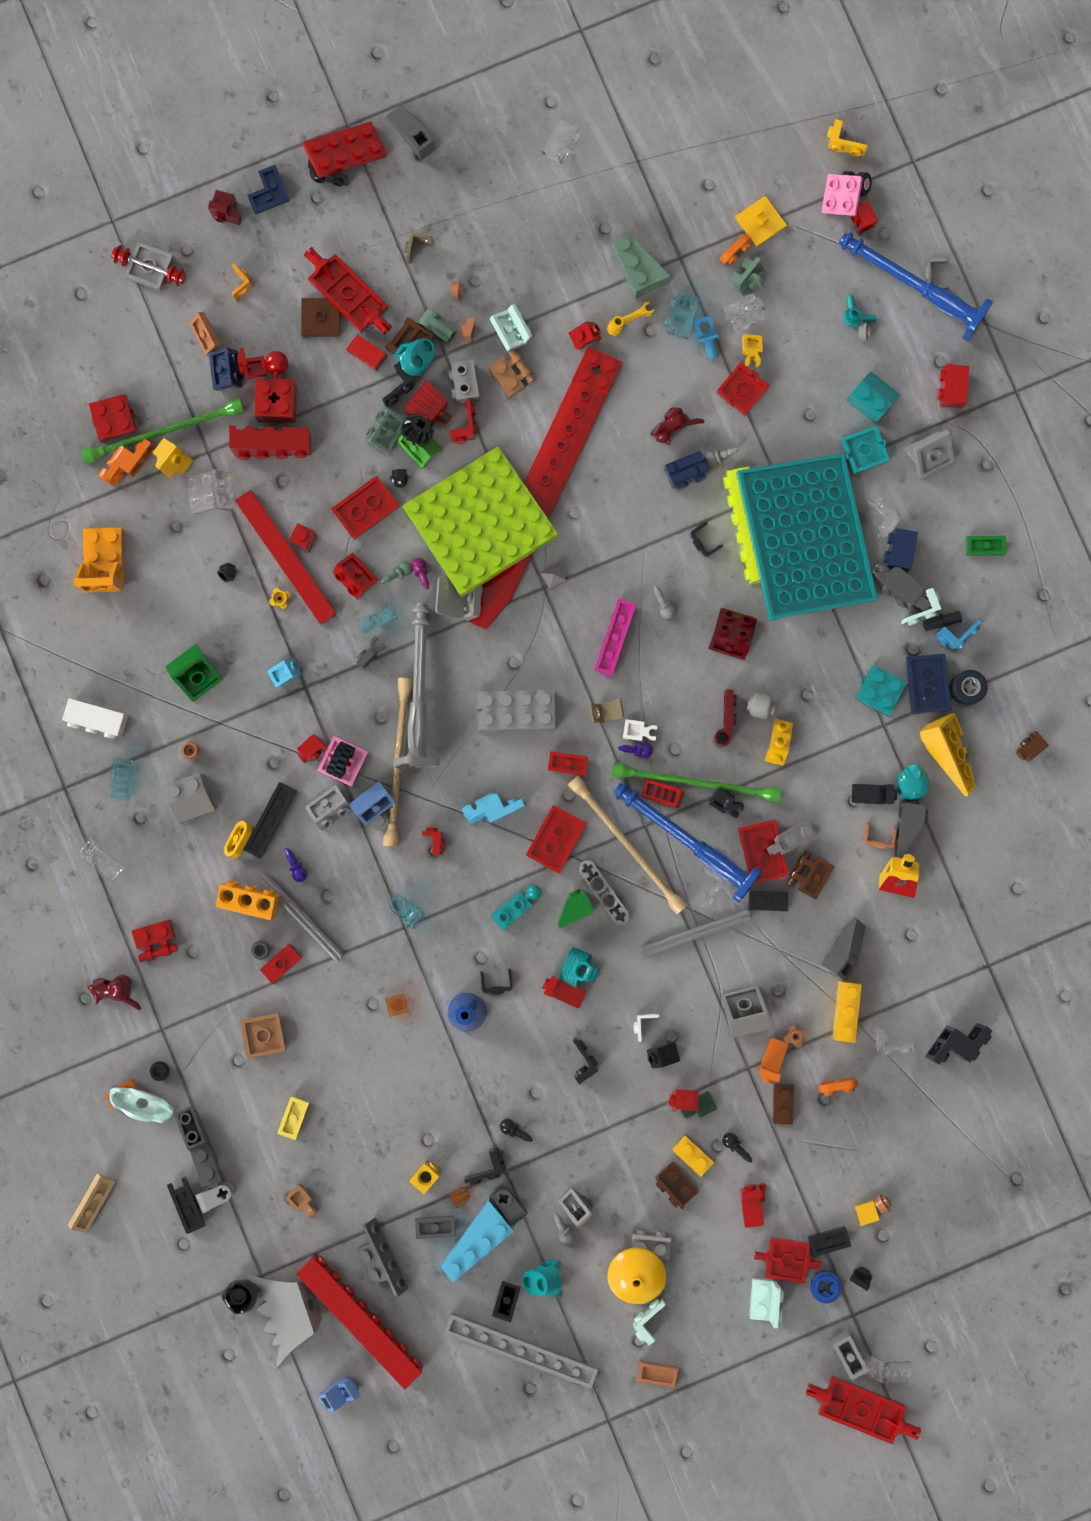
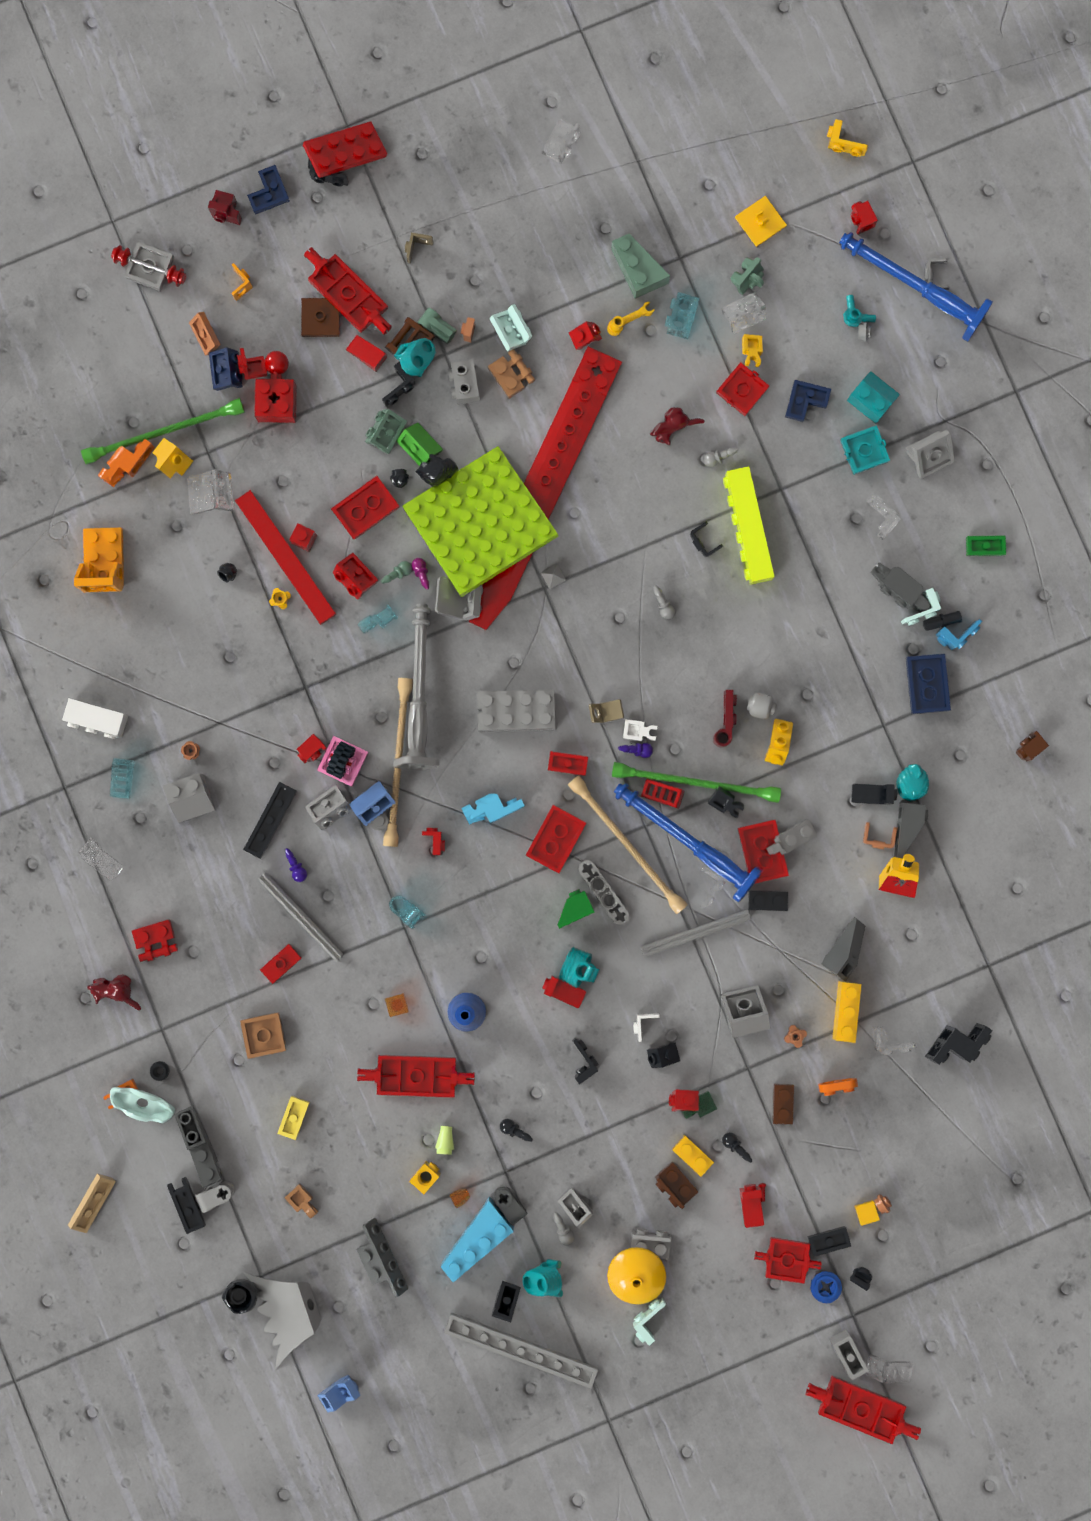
red plate [89,394,137,441] -> none
green slope [165,644,223,702] -> none
light orange brick [216,880,281,920] -> none
yellow plate [224,821,252,859] -> none
red wedge [229,425,311,460] -> none
dark grey plate [251,941,271,960] -> none
medium azure bracket [267,658,302,688] -> none
red brick [296,1253,423,1390] -> none
dark grey plate [356,636,387,670] -> none
dark grey slope [387,105,436,160] -> none
black gear [401,413,434,447] -> none
red torso [404,379,452,425] -> none
dark grey plate [415,1215,456,1239] -> none
red bracket [450,398,477,444] -> none
nougat plate [451,279,463,301] -> none
black bracket [464,1147,505,1185] -> none
black piece [480,968,513,995] -> none
teal plate [491,884,541,930] -> none
dark pink plate [594,598,636,677] -> none
nougat tile [637,1360,679,1388] -> none
dark blue brick [664,451,709,490] -> none
dark azure bracket [693,316,720,359] -> none
dark red bracket [708,608,757,660] -> none
orange plate [720,233,751,266] -> none
teal plate [736,453,878,621] -> none
light aqua bracket [749,1278,784,1329] -> none
orange bracket [757,1037,788,1084] -> none
reddish brown plate [787,850,835,900] -> none
bright pink plate [822,171,872,216] -> none
teal plate [855,665,907,717] -> none
dark blue brick [883,528,918,572] -> none
yellow wedge [919,712,976,796] -> none
red brick [937,364,969,408] -> none
black wheel [950,670,988,705] -> none
none -> red plate [357,1055,475,1097]
none -> black hair [416,454,458,486]
none -> yellowish green cone [435,1126,454,1155]
none -> dark blue plate [785,380,831,422]

